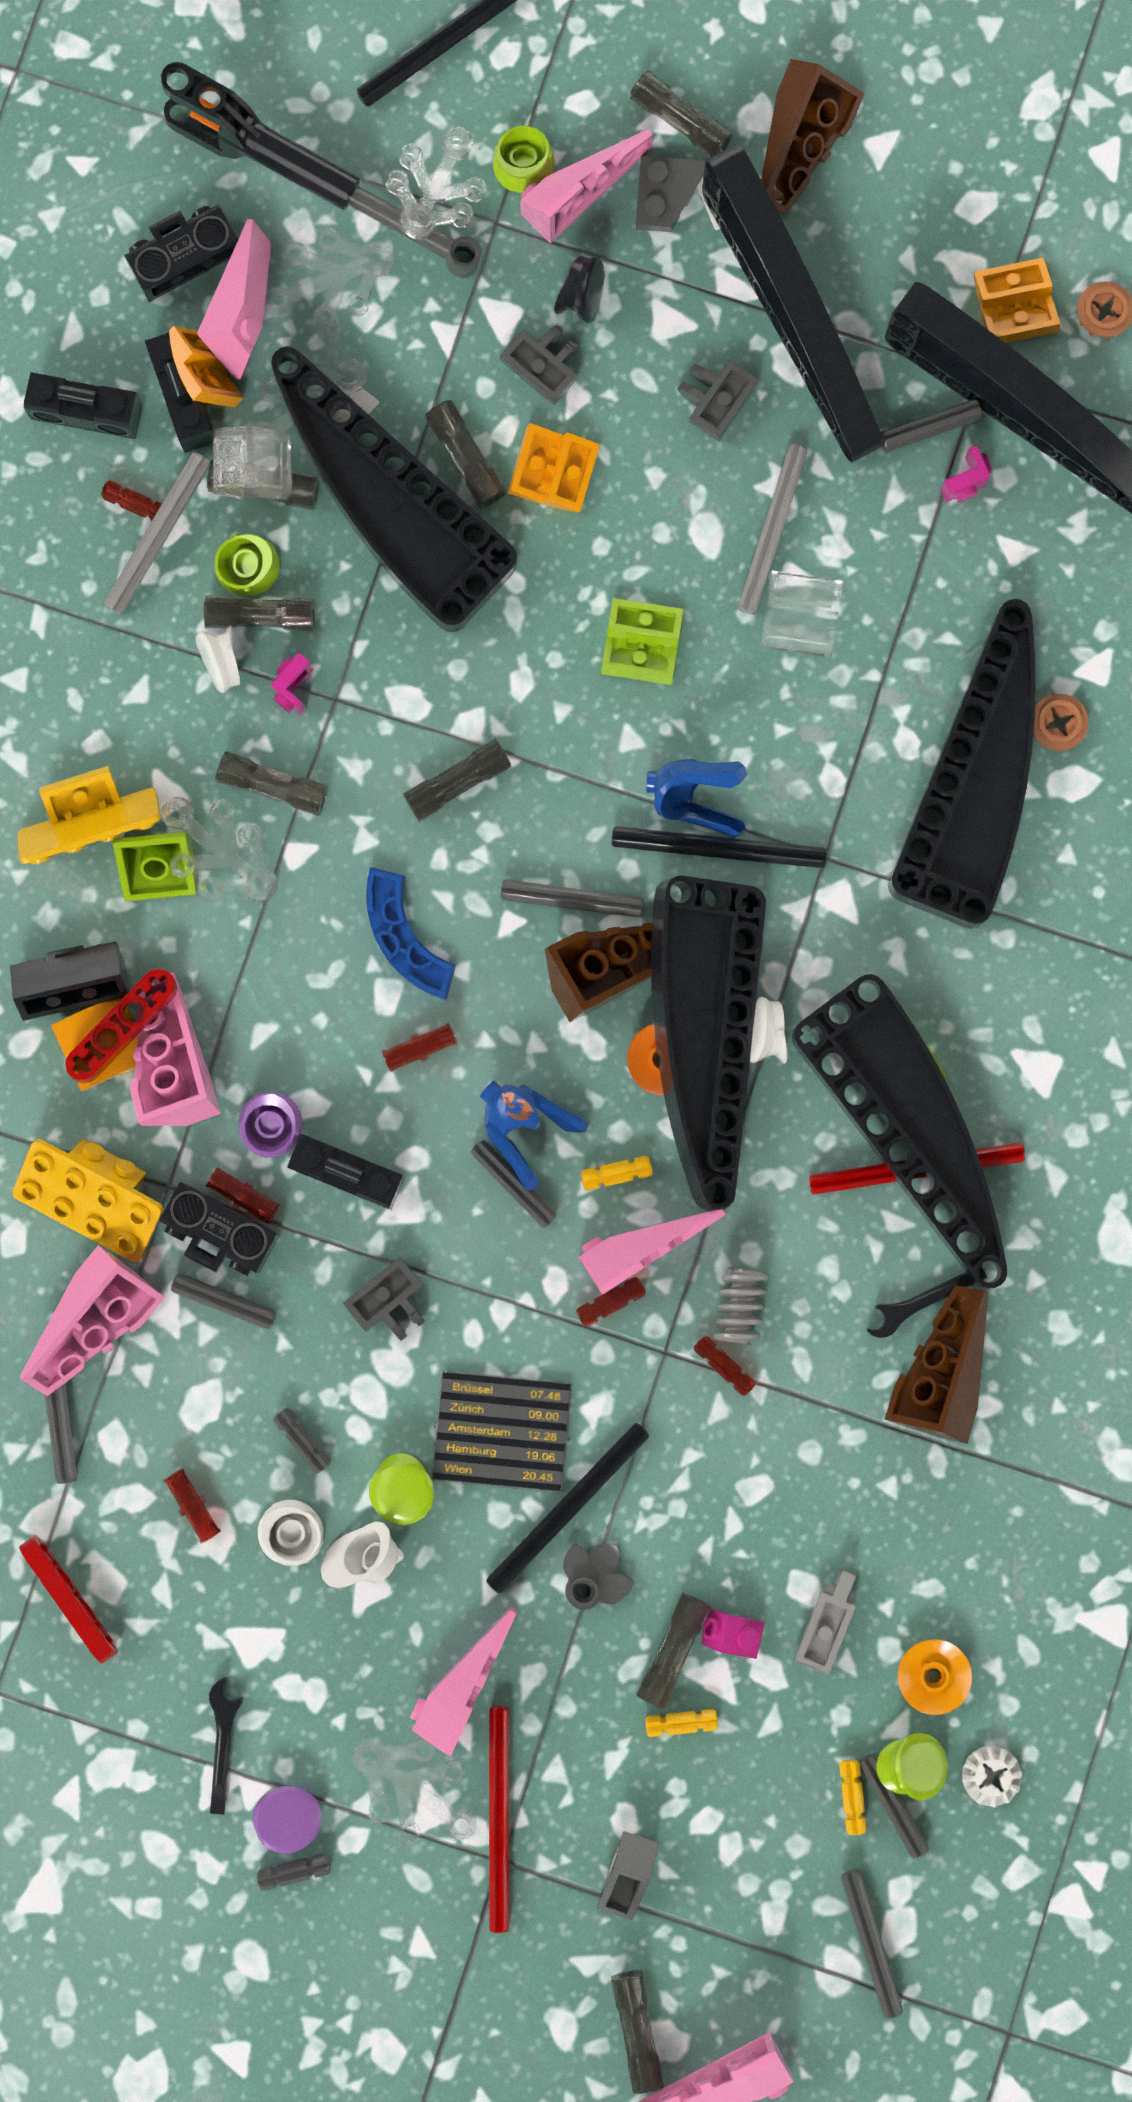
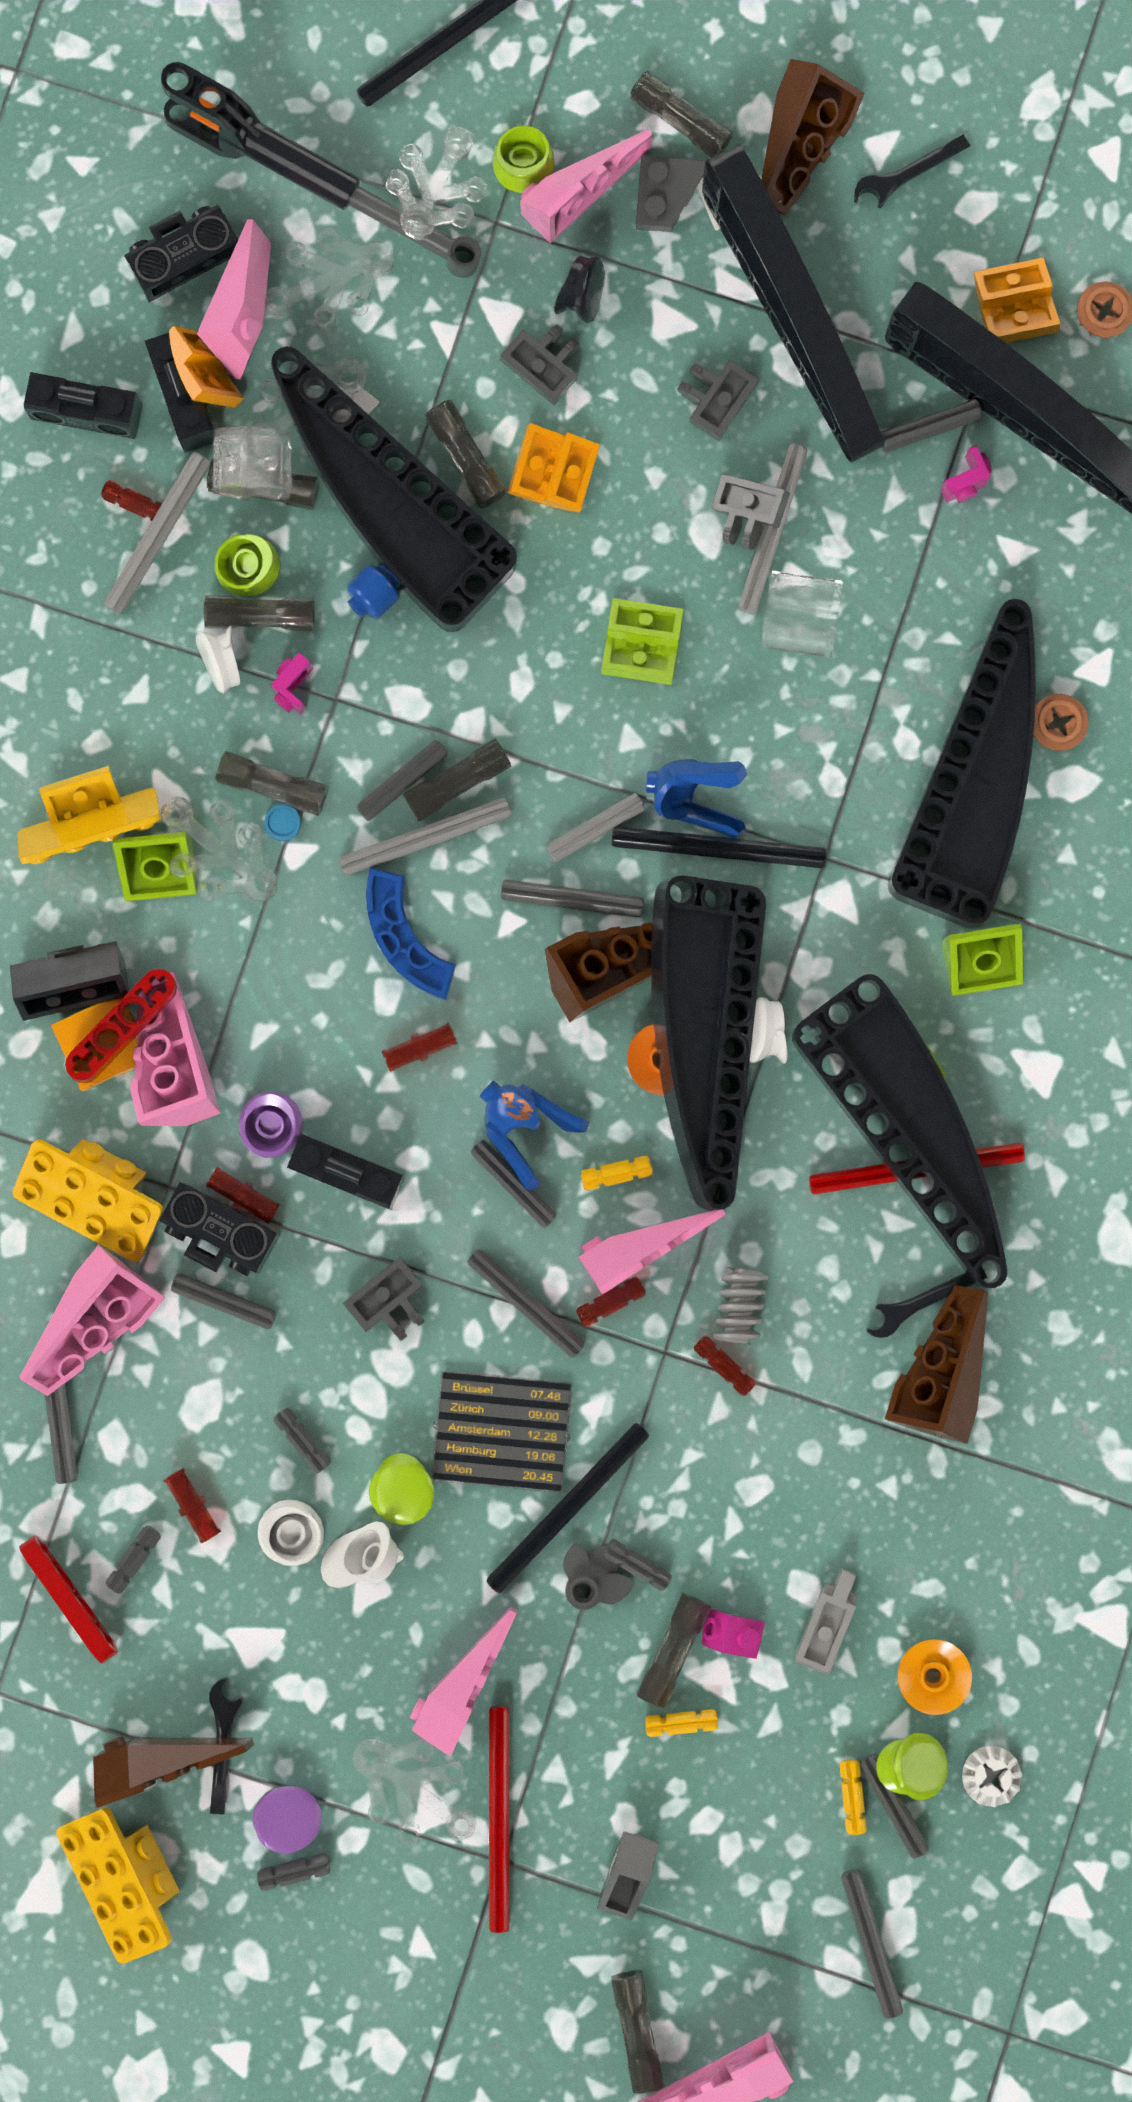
none -> yellow bracket [56,1807,180,1964]
none -> reddish brown wedge [93,1736,254,1808]
none -> dark grey axle [105,1525,161,1594]
none -> dark azure piece [264,804,301,841]
none -> light grey axle [339,798,512,876]
none -> blue head [347,565,400,619]
none -> dark grey axle [357,740,447,821]
none -> dark grey axle [467,1249,584,1358]
none -> light grey axle [546,793,645,862]
none -> dark grey axle [603,1539,672,1591]
none -> hinge [711,474,790,550]
none -> black piece [854,134,970,208]
none -> lime slope [942,923,1023,996]

